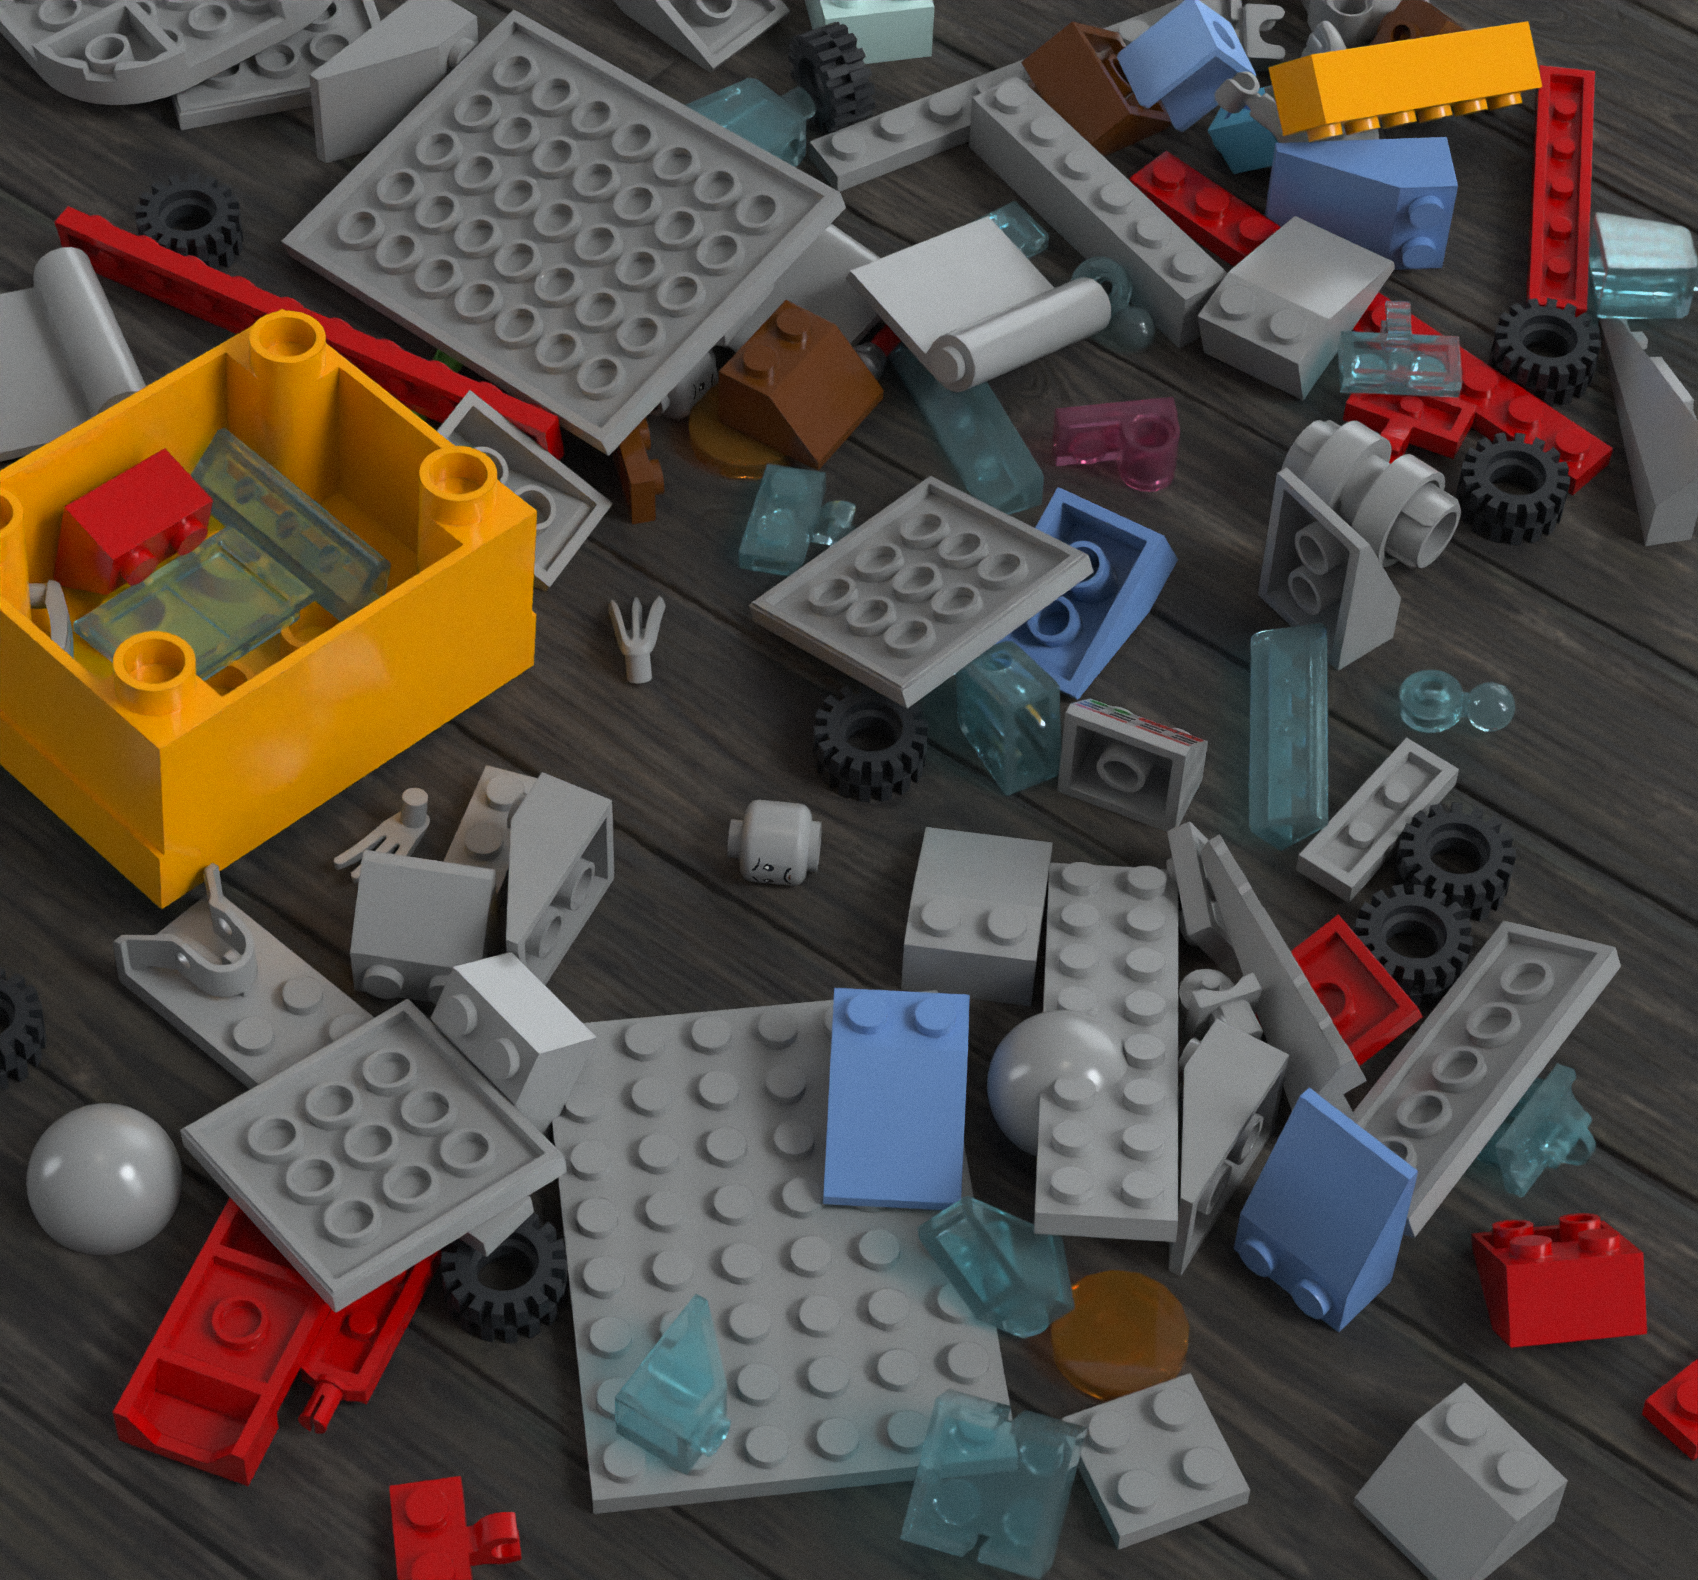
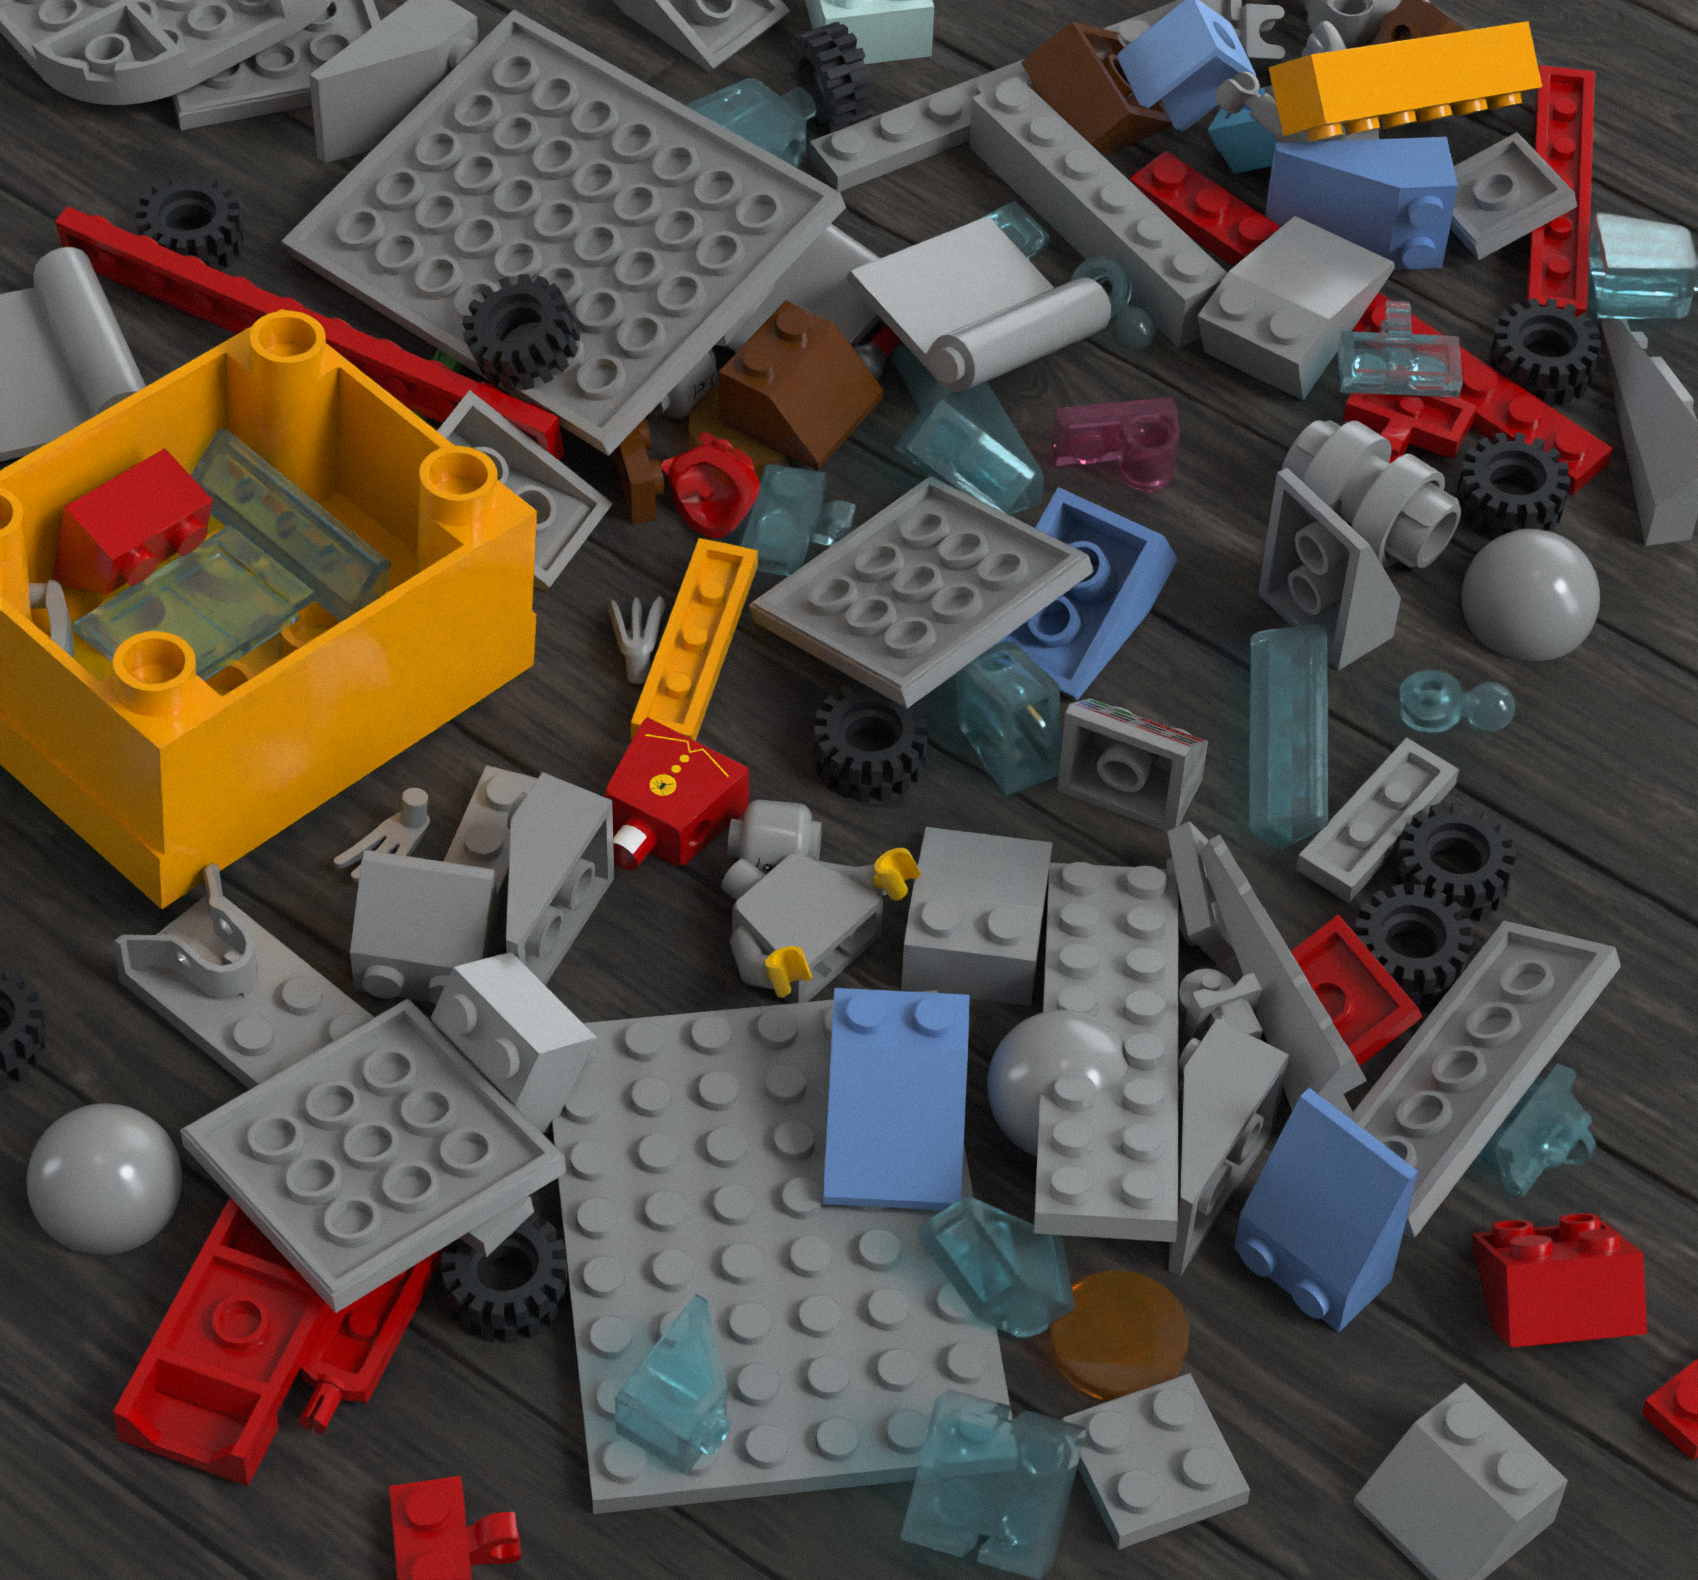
none -> black tyre [462,274,580,390]
none -> red torso [604,717,749,871]
none -> light orange plate [631,538,758,741]
none -> red hat [660,432,760,539]
none -> light grey torso [721,848,921,1004]
none -> clear light blue slope [894,399,1037,514]
none -> light grey tile [1450,132,1578,260]
none -> light grey piece [1461,529,1600,661]

